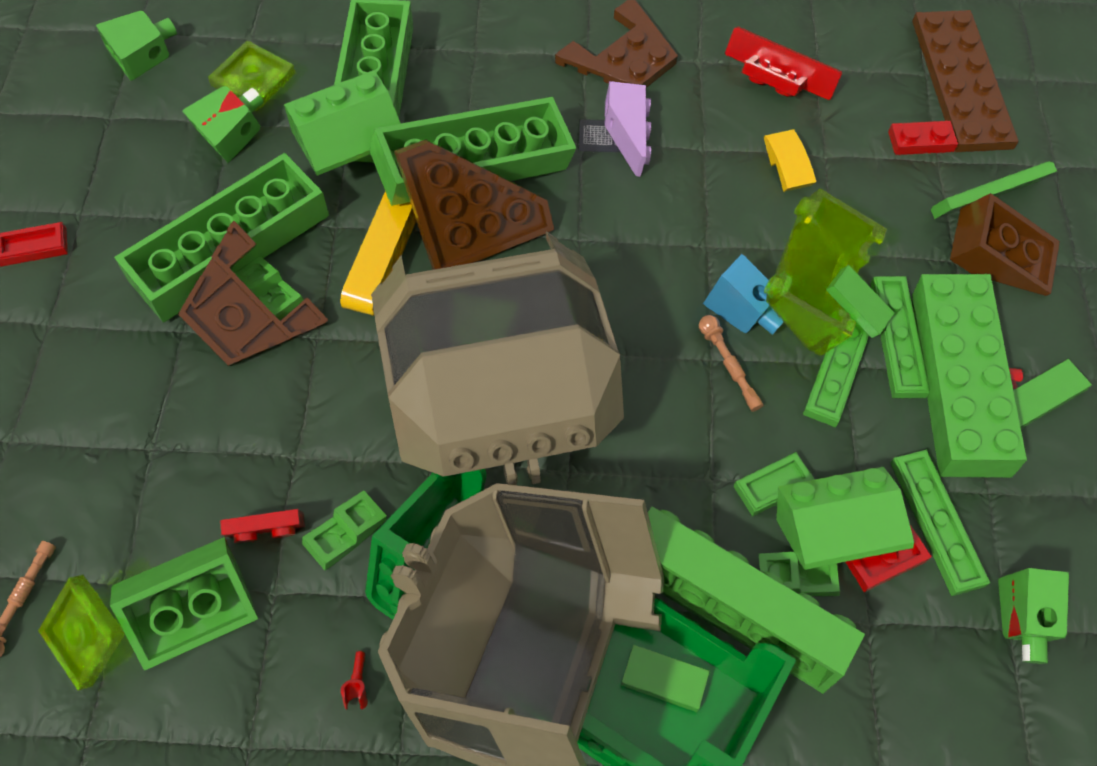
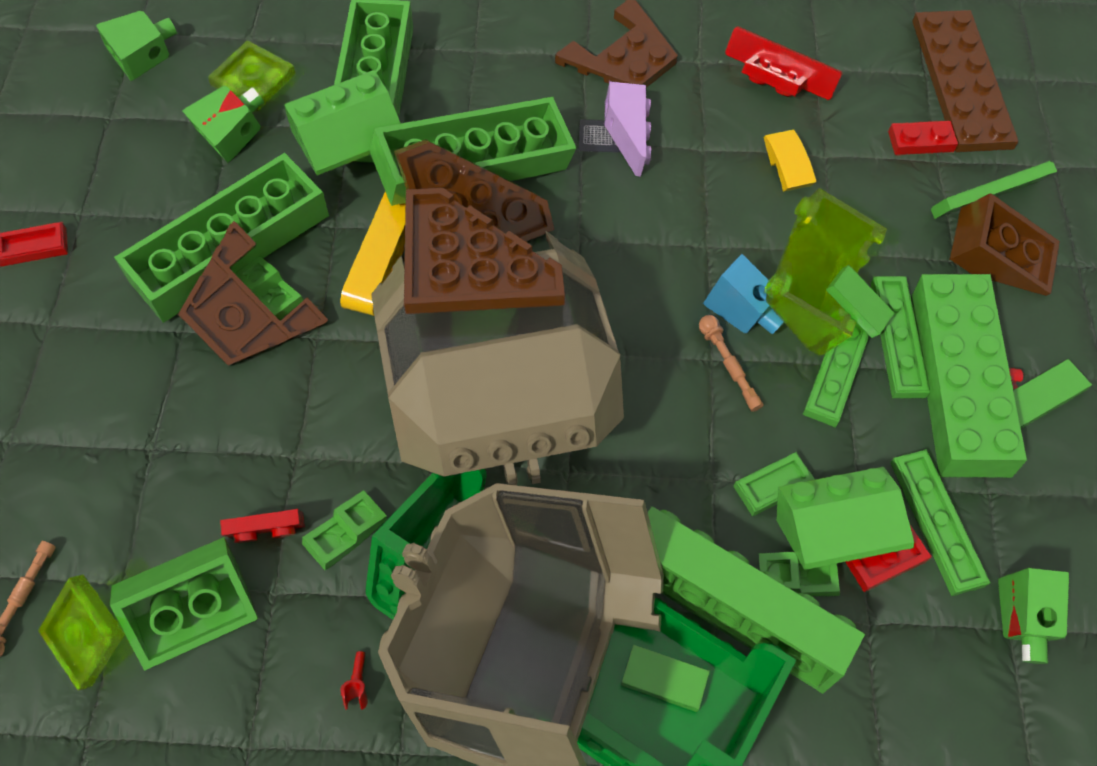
none -> reddish brown plate [404,188,565,314]

